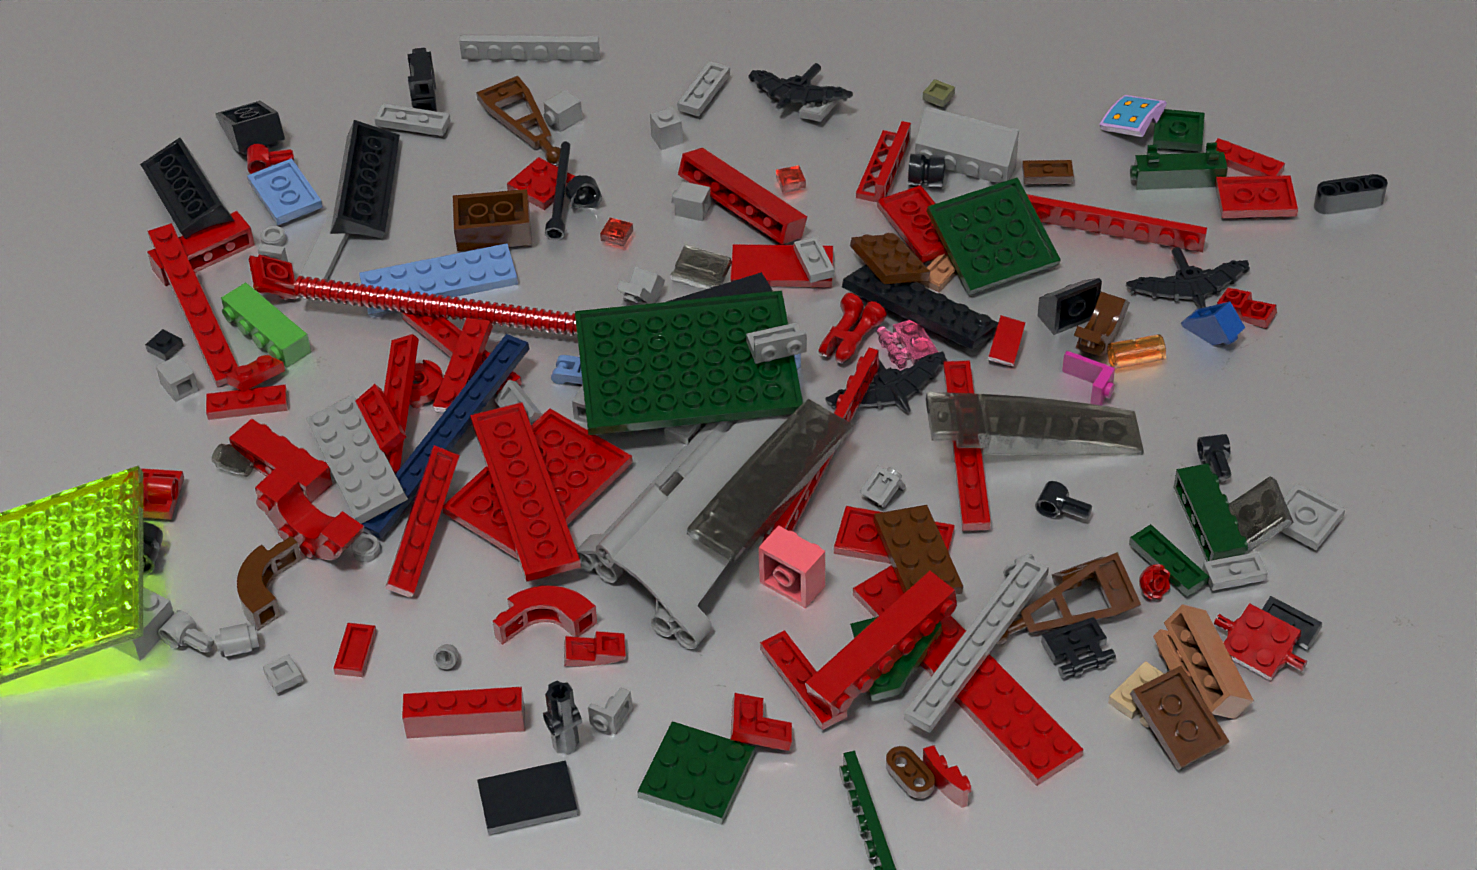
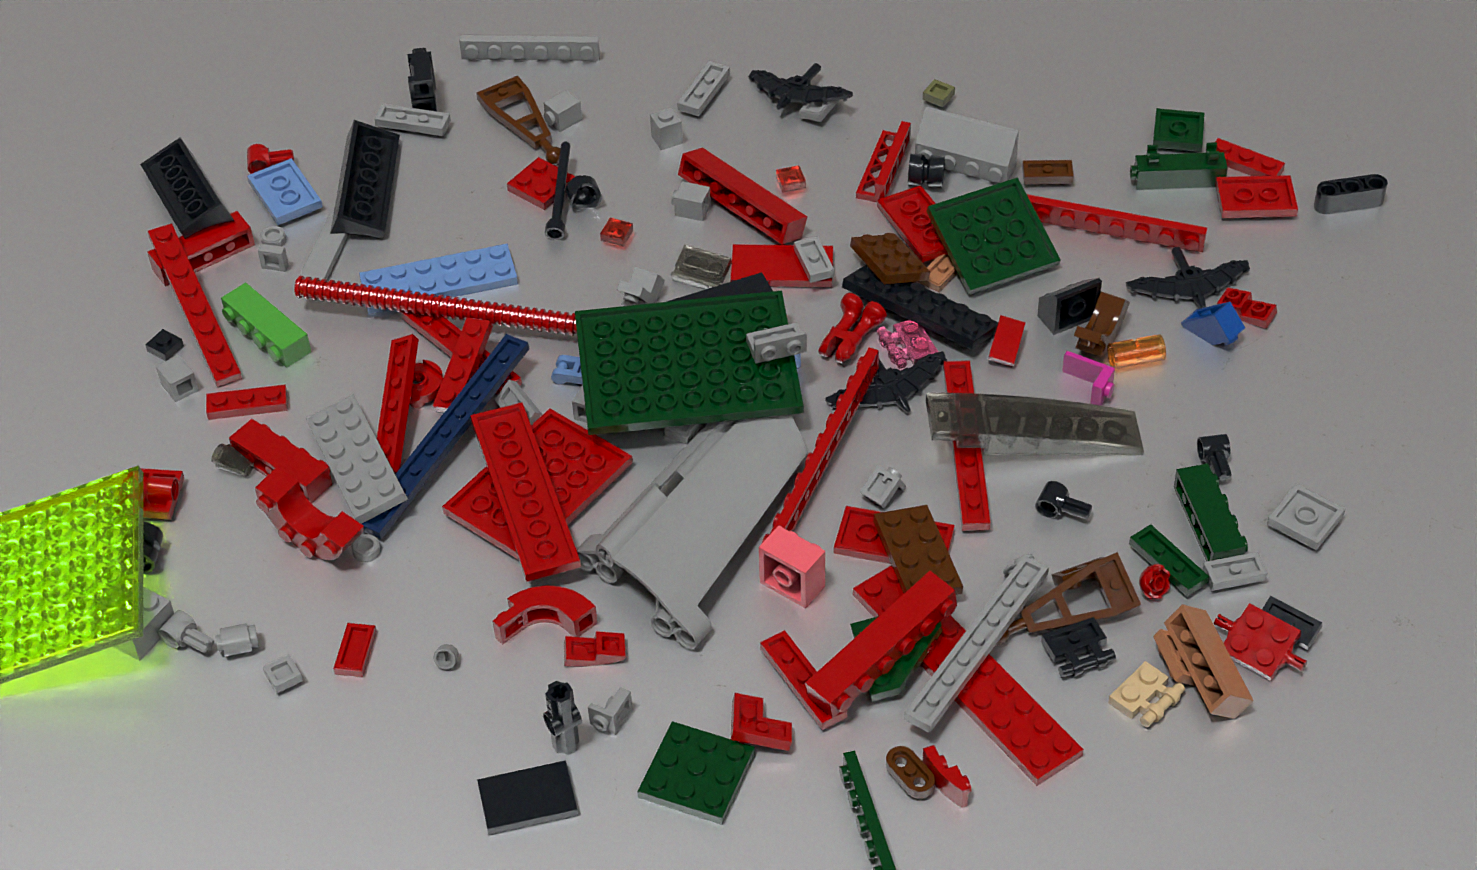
black slope [215,101,285,154] -> none
red plate [226,355,285,392] -> none
reddish brown arch [237,536,302,631] -> none
red piece [249,254,297,300] -> none
red plate [355,384,407,454] -> none
red plate [385,445,460,598] -> none
red brick [402,687,525,739] -> none
reddish brown brick [453,189,532,251] -> none
clear smoke slope [687,399,854,563] -> none
slope [1099,95,1167,137] -> none
reddish brown plate [1130,666,1230,770] -> none
clear smoke plate [1229,476,1294,553] -> none

